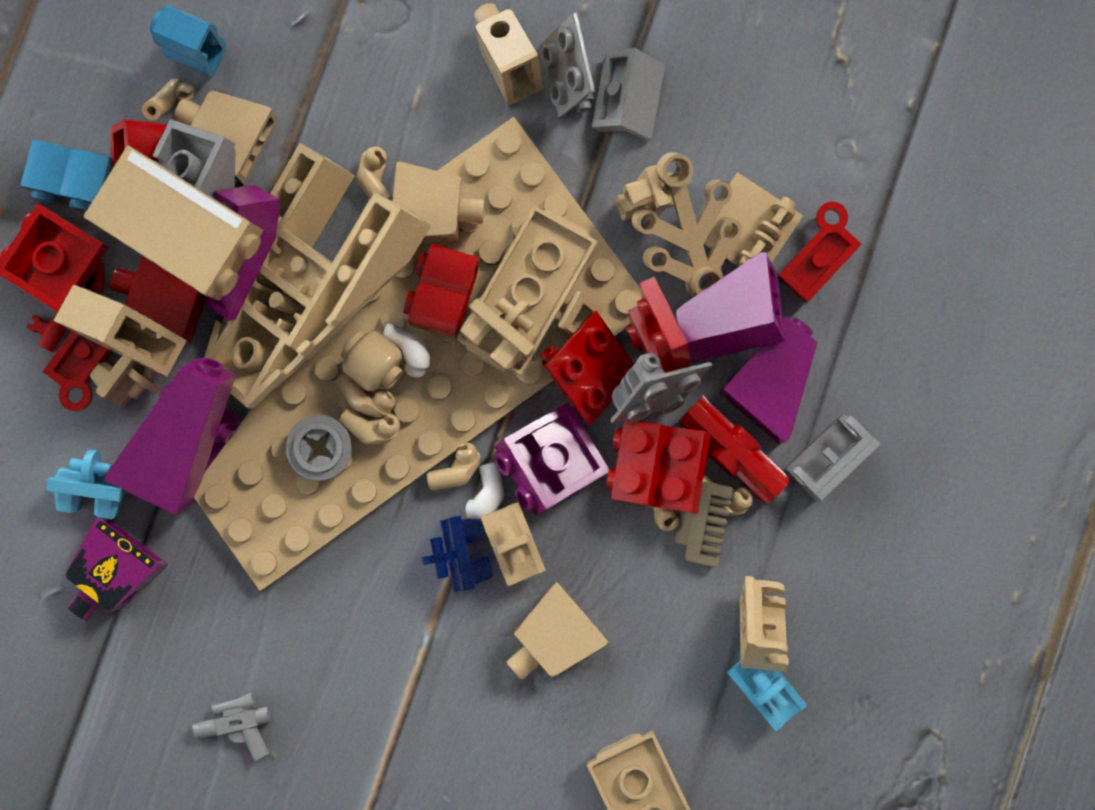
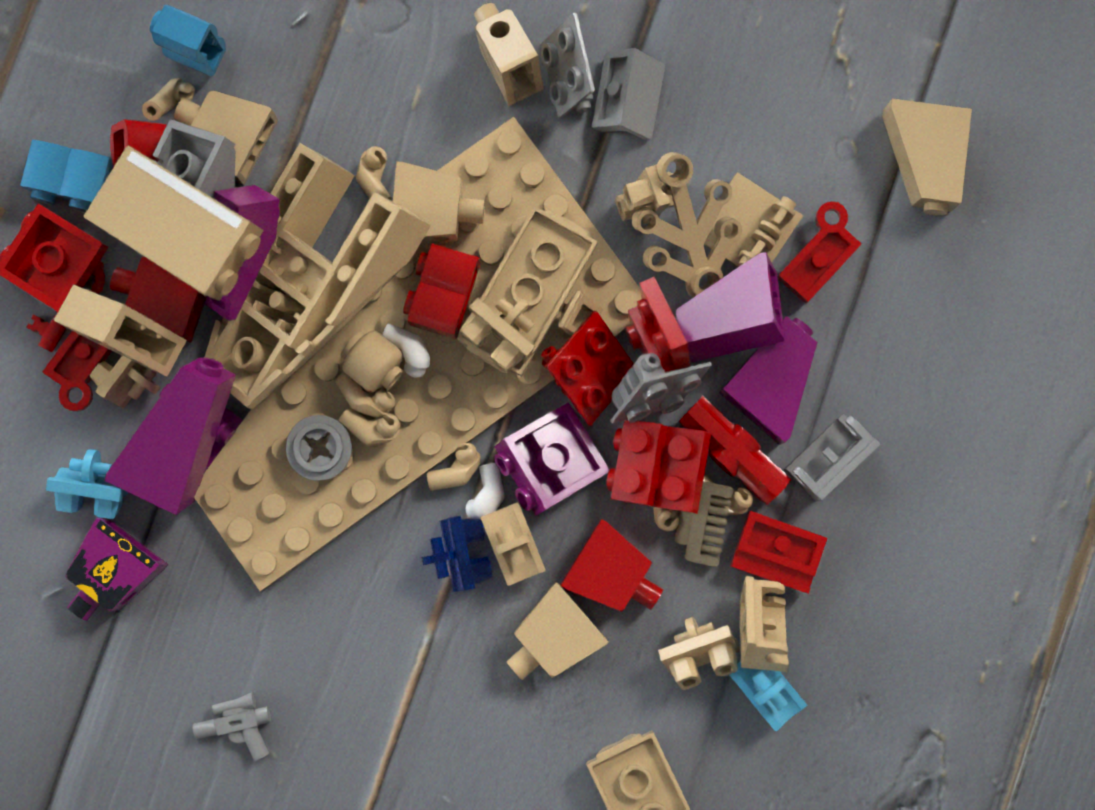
none -> red torso [560,519,664,612]
none -> tan hips [658,616,741,690]
none -> red plate [730,511,828,594]
none -> tan slope [882,99,972,216]

